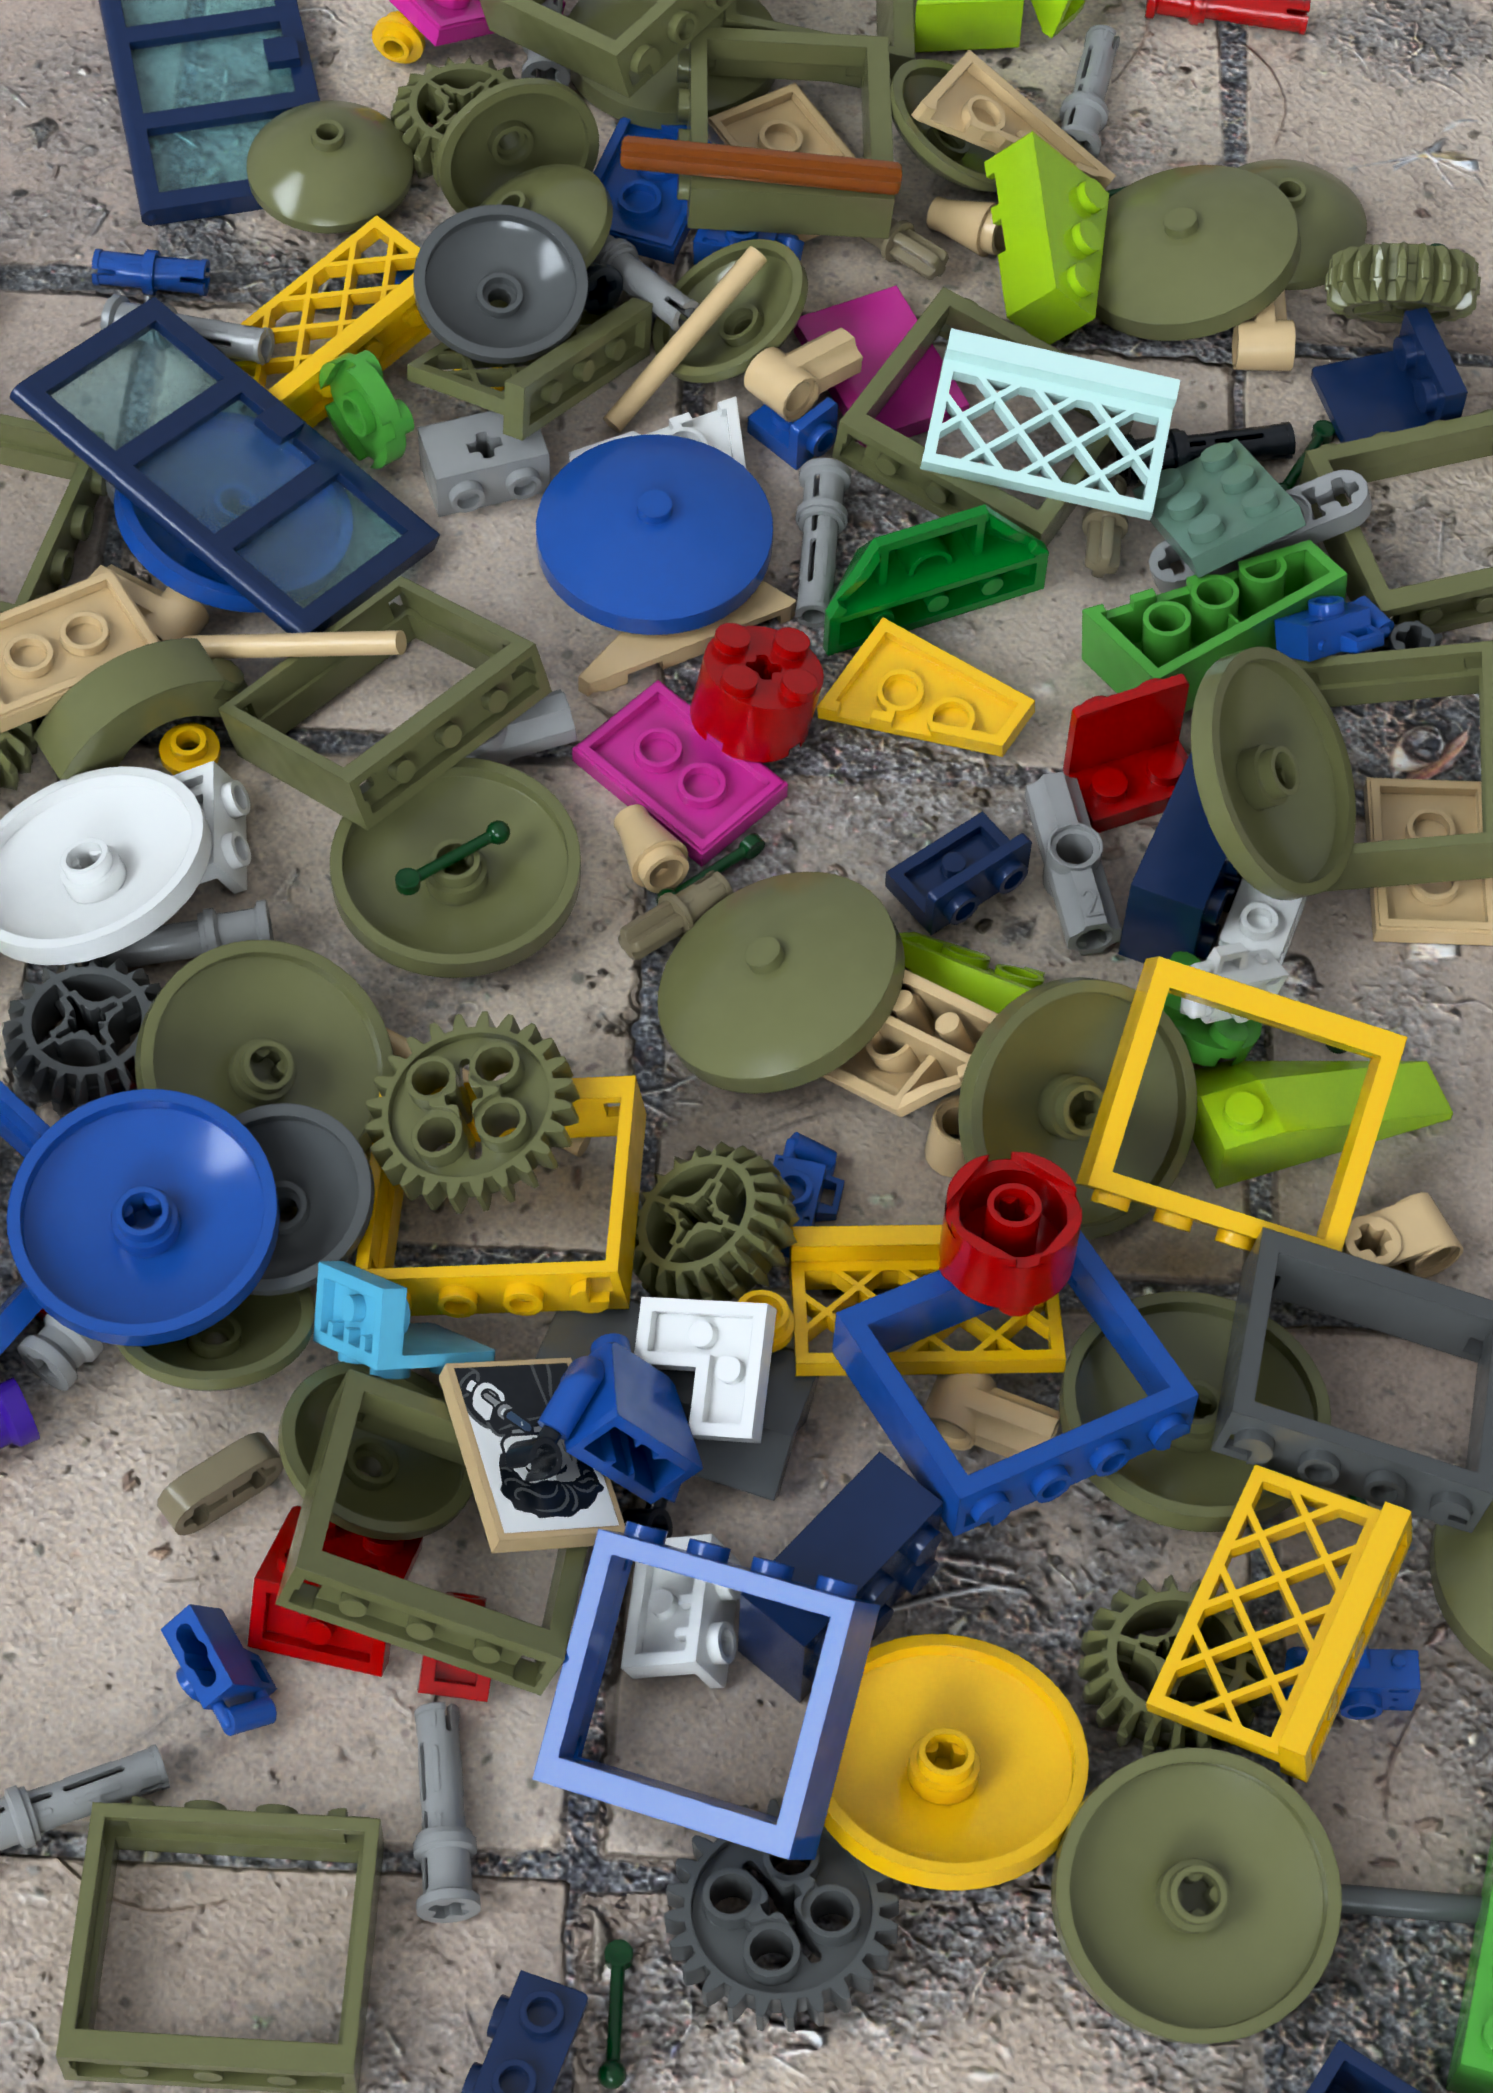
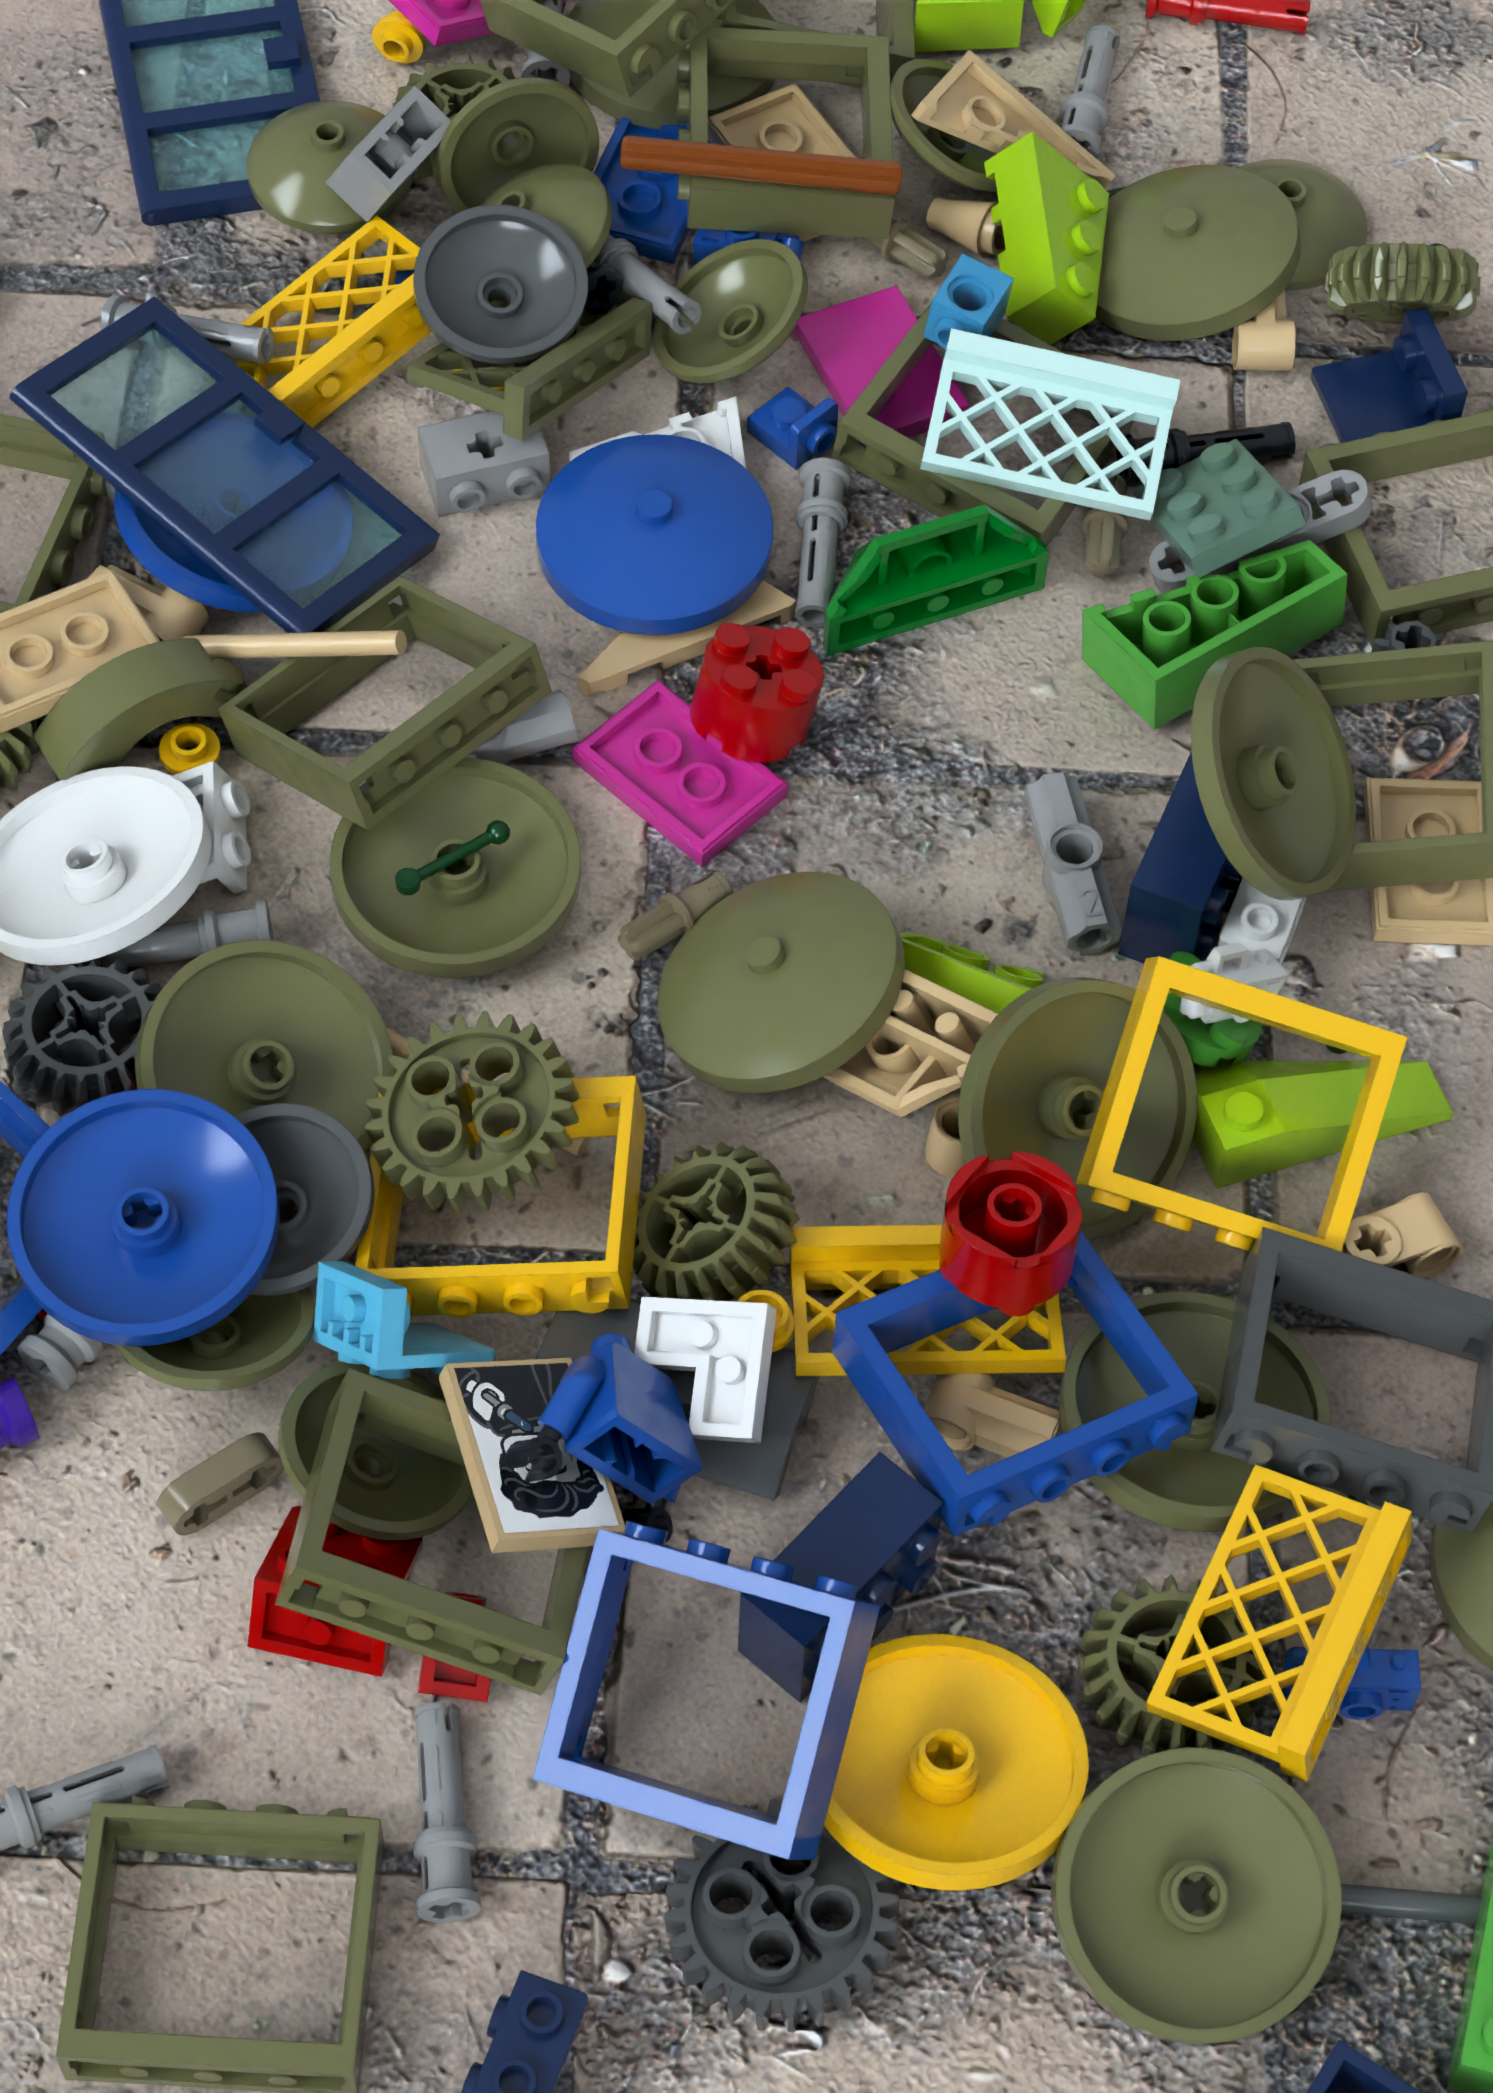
blue pin [92,249,211,296] -> none
blue piece [160,1604,277,1736] -> none
bright green plate [319,350,415,470] -> none
dark green hinge [597,1939,633,2089] -> none
tan bar [603,246,767,433] -> none
tan cone [614,804,689,893] -> none
white bracket [621,1534,742,1689] -> none
dark green hinge [656,833,765,905] -> none
tan piece [744,327,863,422] -> none
blue piece [773,1132,845,1258] -> none
yellow wing [817,617,1035,757] -> none
dark blue bracket [885,811,1032,935] -> none
red bracket [1063,674,1189,833] -> none
blue piece [1274,596,1394,662] -> none
dark green hinge [1279,420,1335,491] -> none
none -> light grey brick [325,85,451,222]
none -> dark azure brick [923,254,1014,350]

